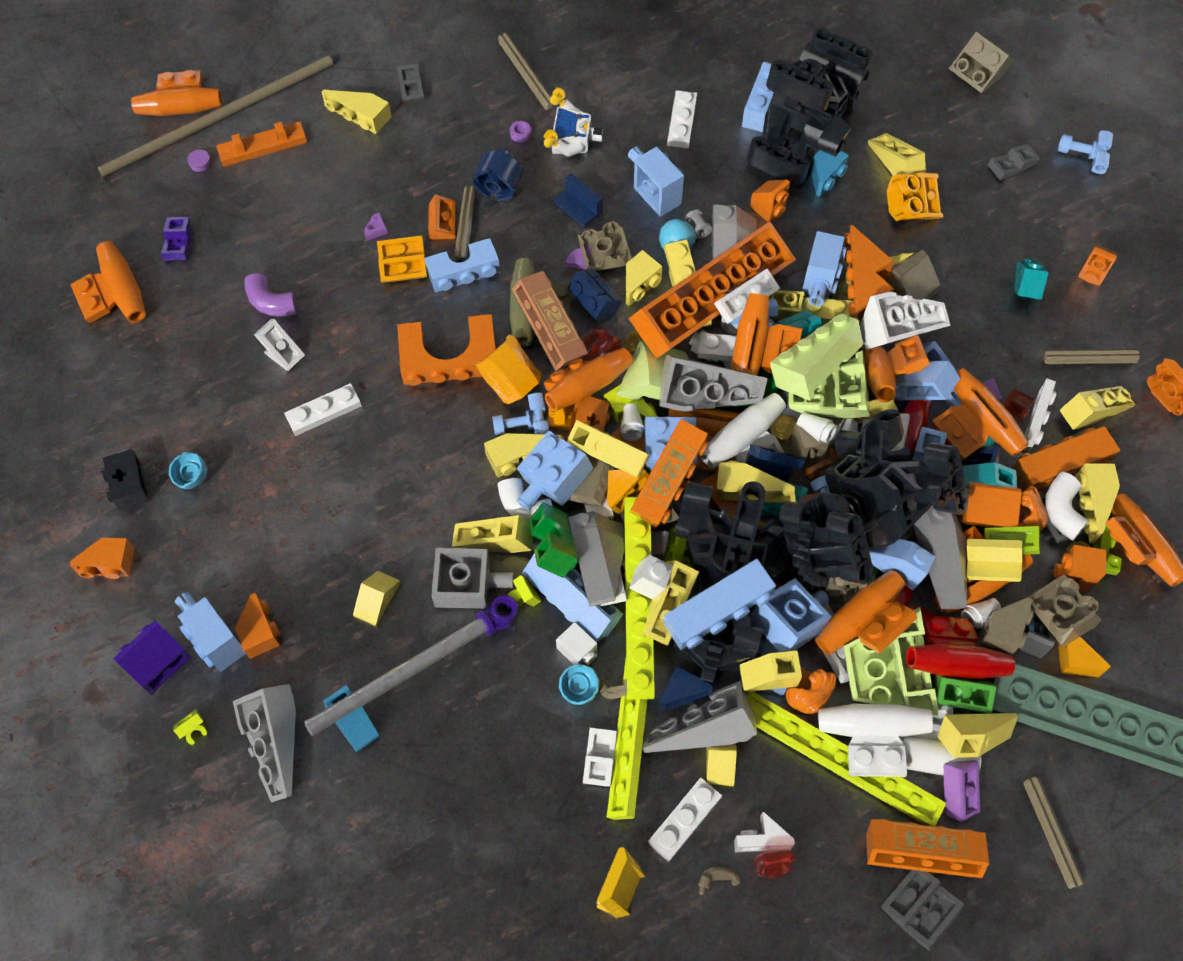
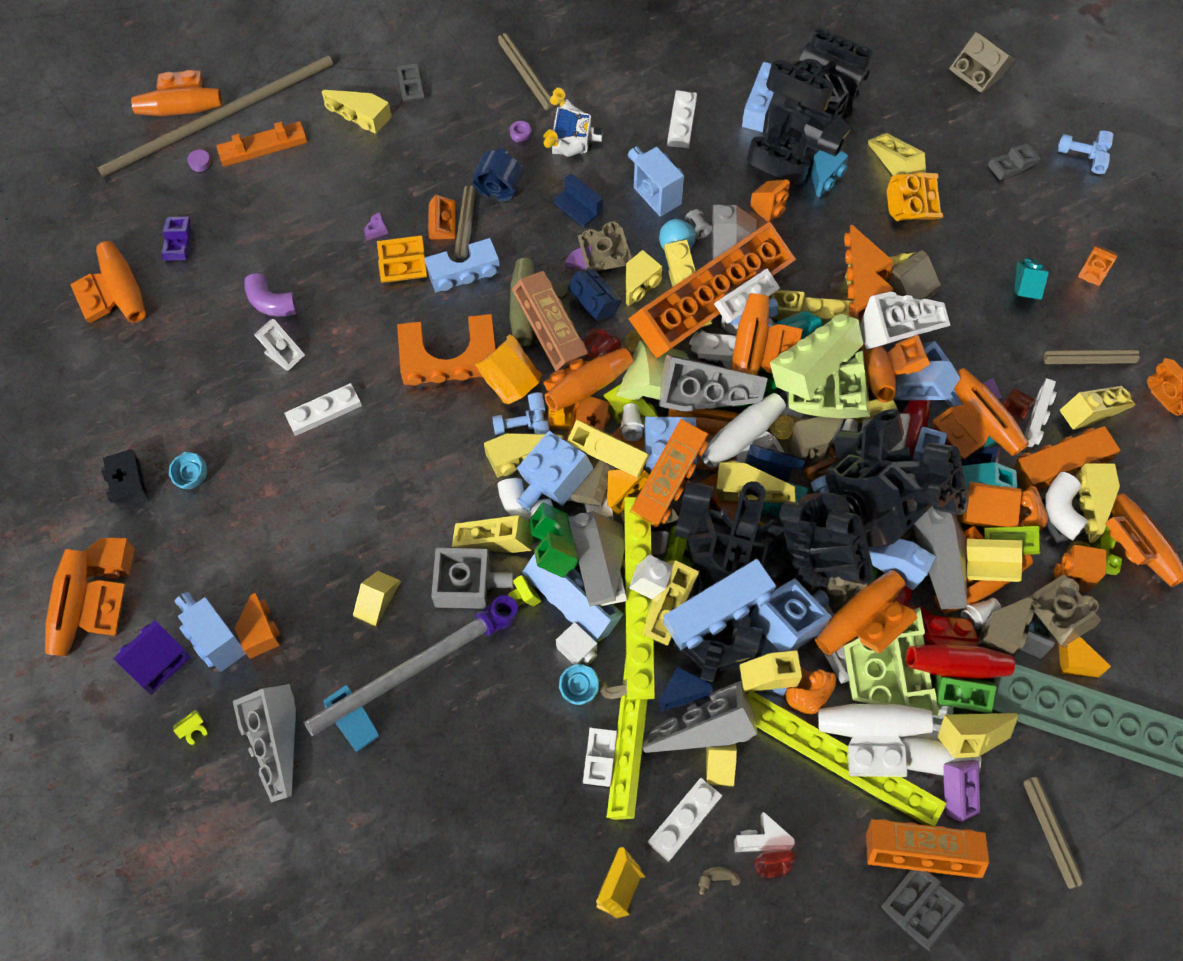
white cone [797,412,837,444] -> none
light blue brick [802,231,847,307] -> none
none -> orange plate [45,549,126,656]

